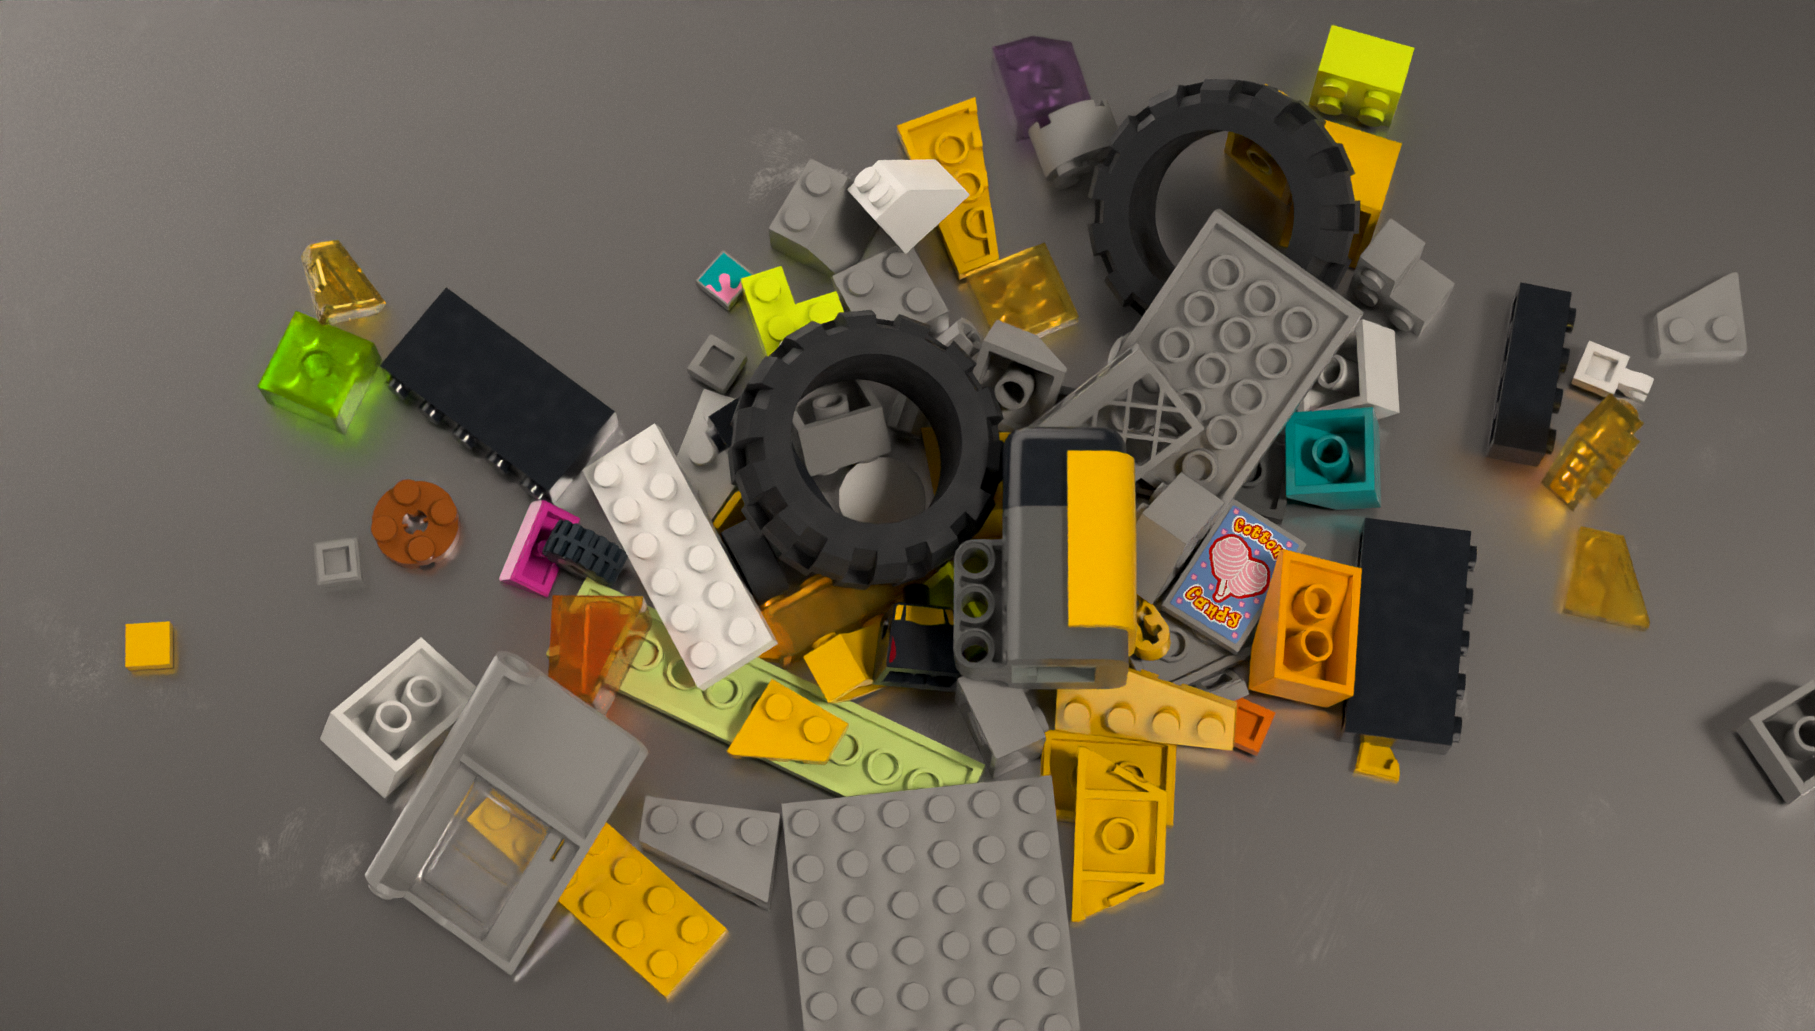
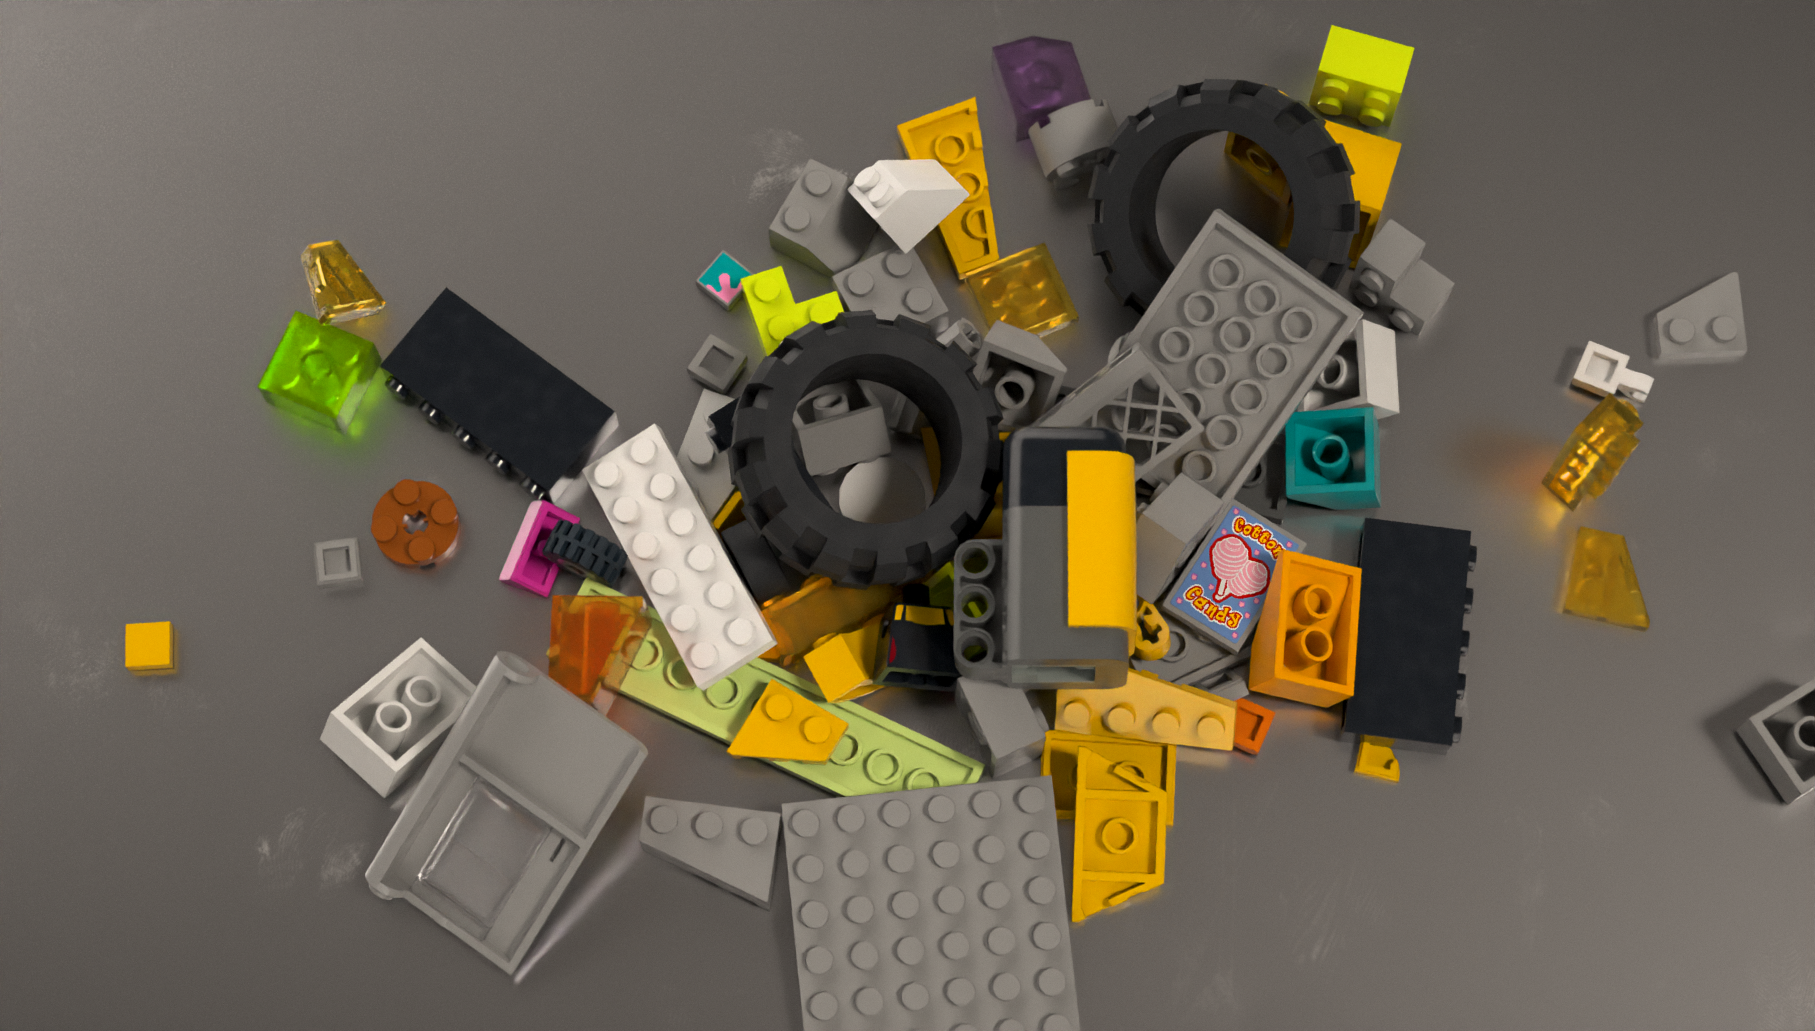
yellow plate [467,787,728,1000] -> none
black brick [1486,282,1576,467] -> none

